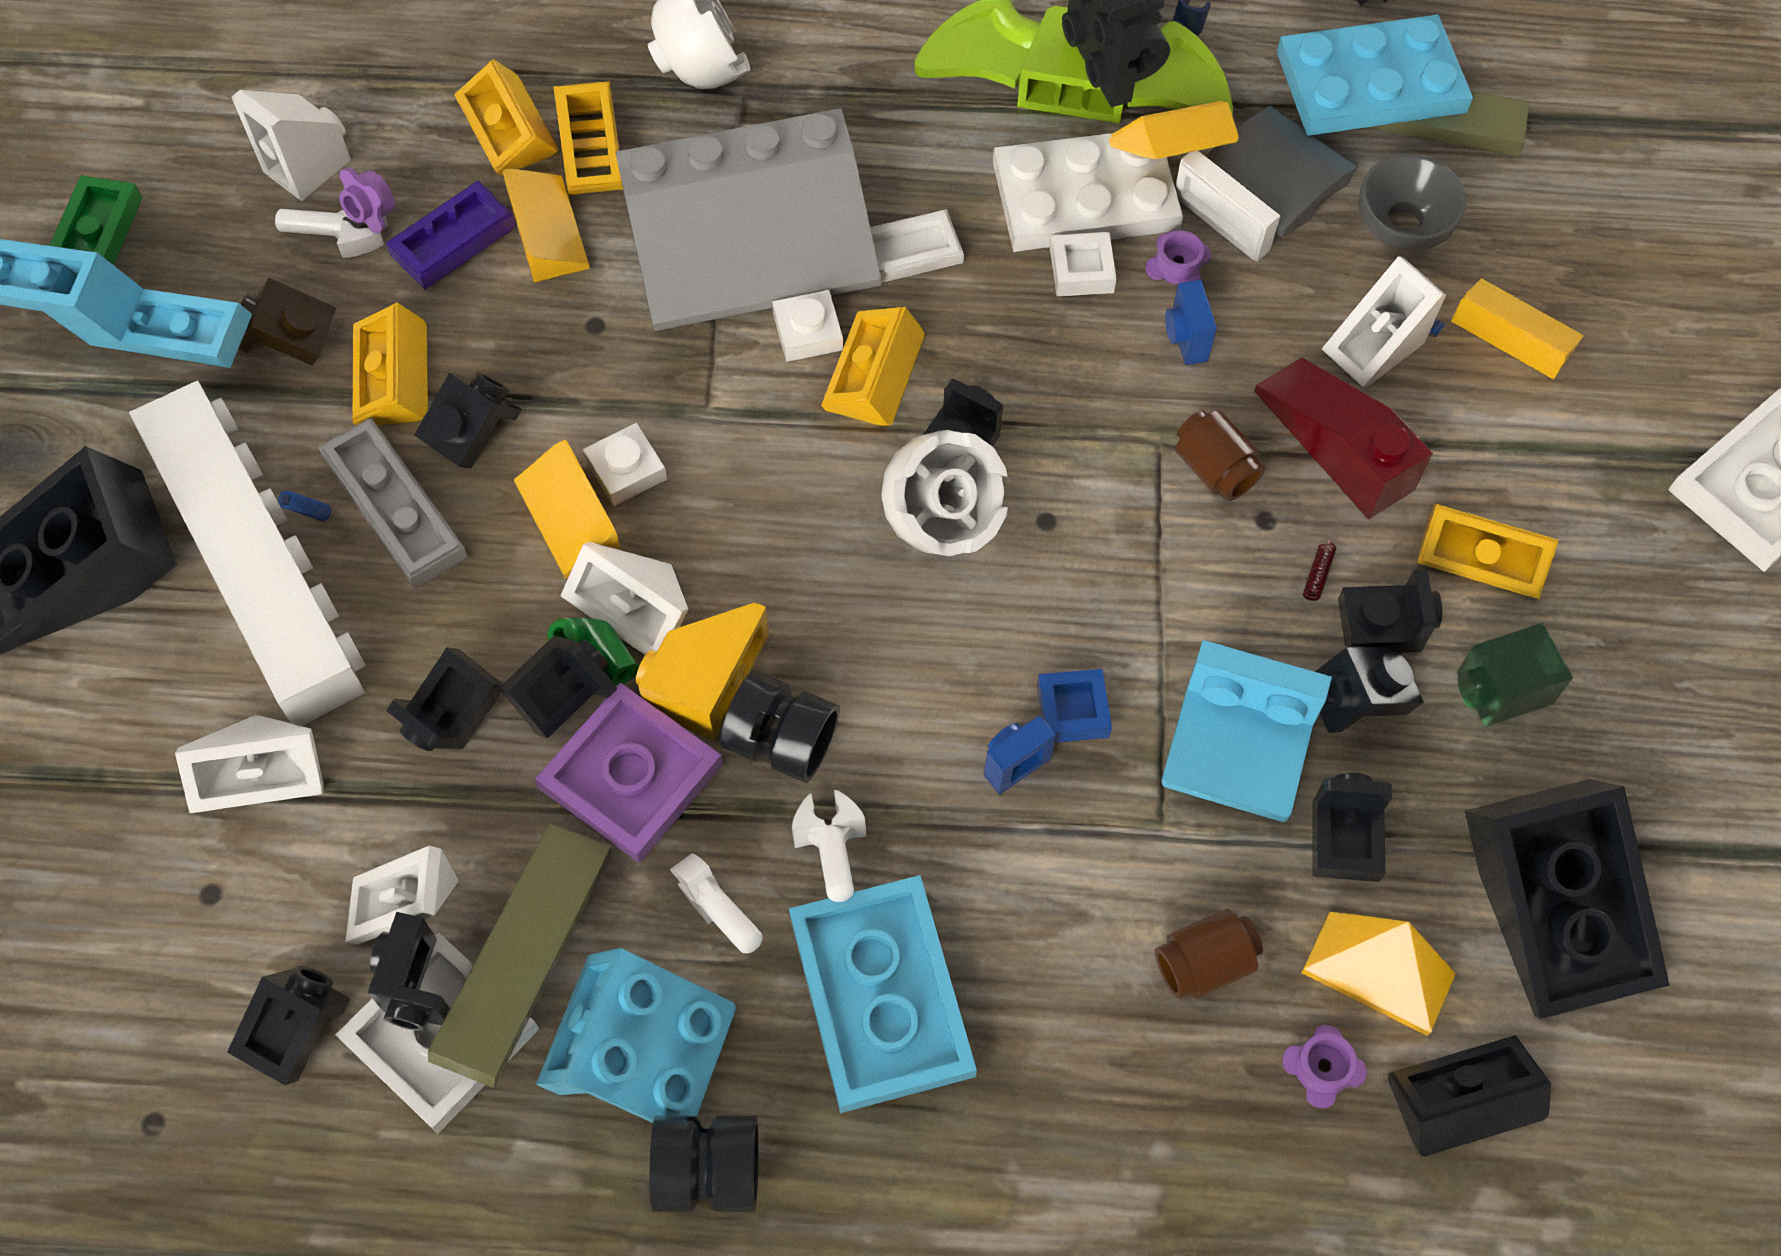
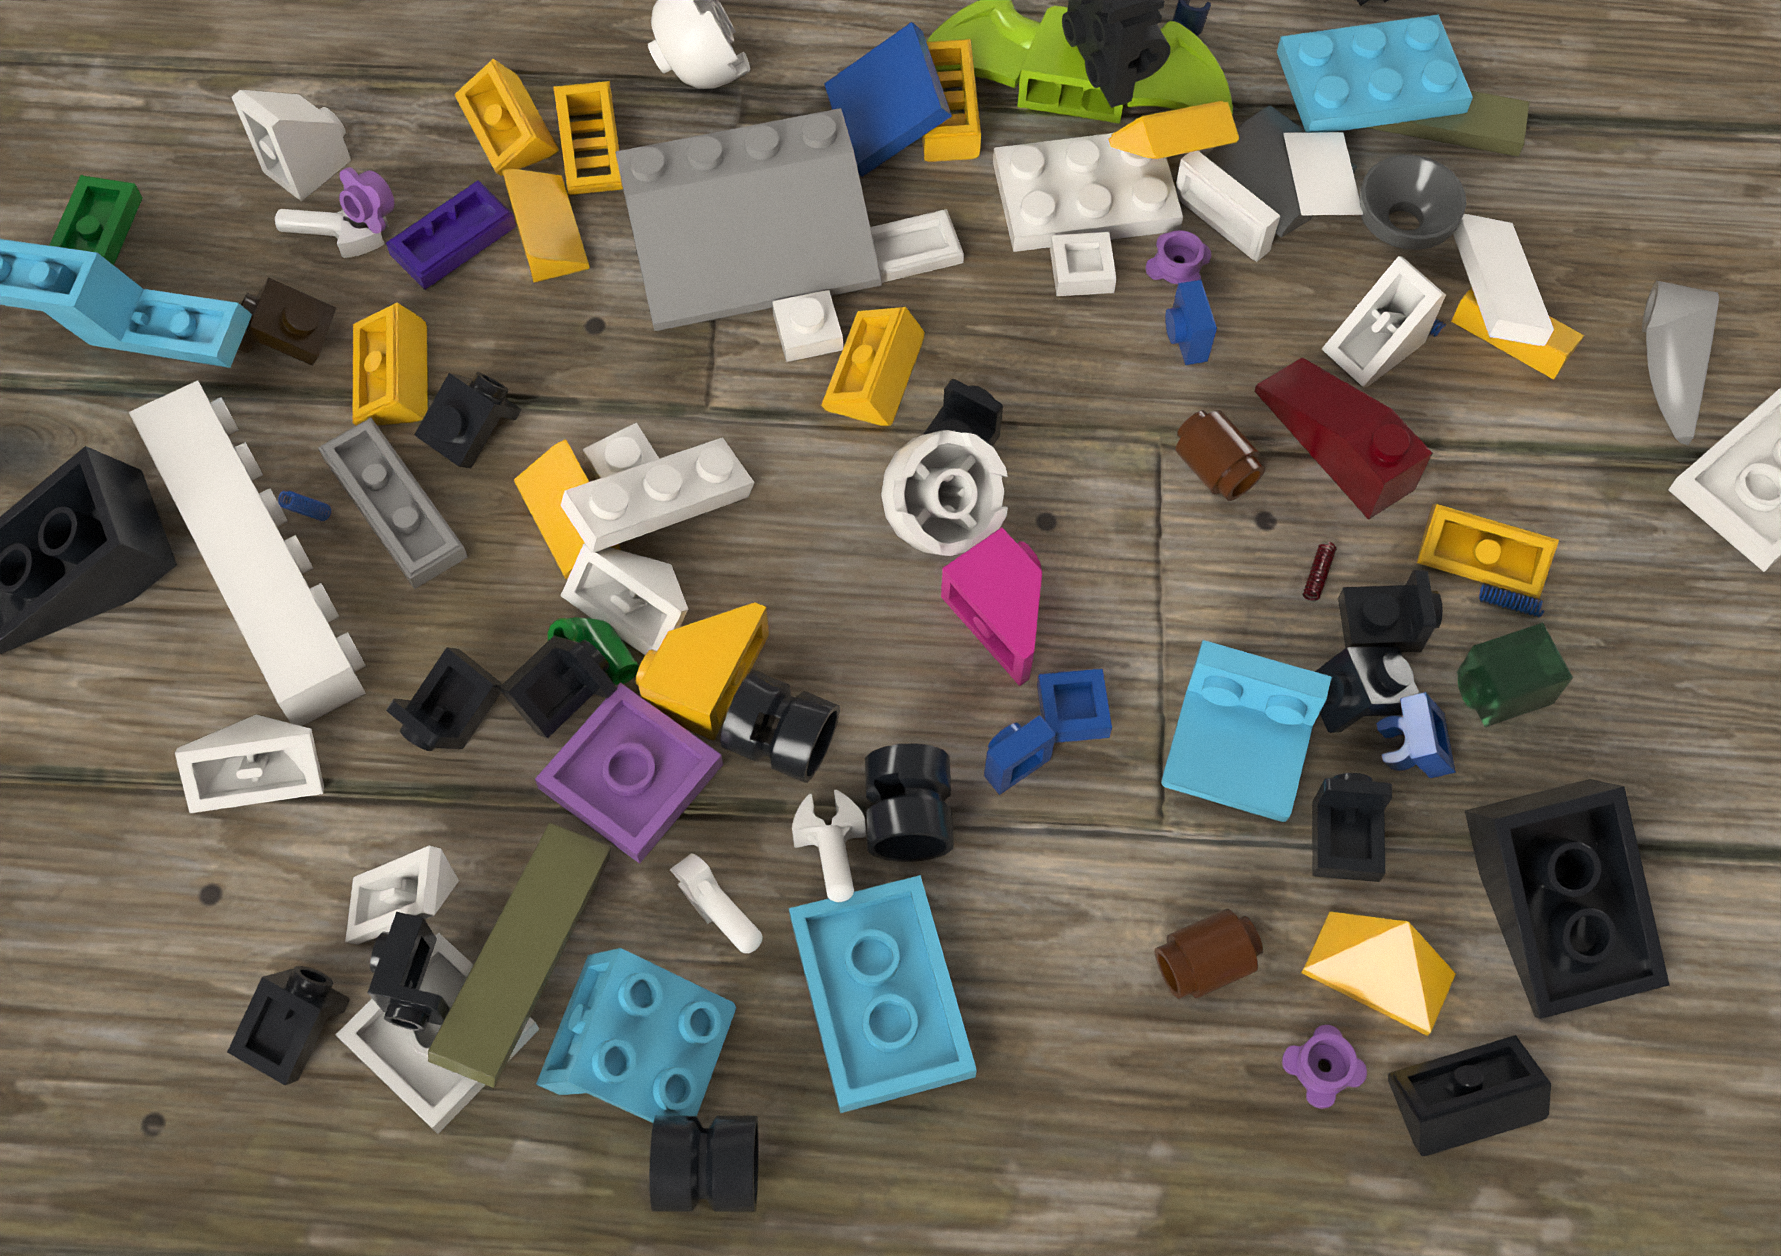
none -> white plate [560,437,755,553]
none -> blue tile [824,22,952,177]
none -> black wheel [865,743,954,862]
none -> yellow slope [922,39,981,162]
none -> dark pink slope [941,527,1042,686]
none -> white sticker [1283,132,1363,215]
none -> blue tile [1376,692,1456,778]
none -> white tile [1453,214,1554,346]
none -> blue leg [1479,584,1544,618]
none -> light grey piece [1642,281,1719,445]

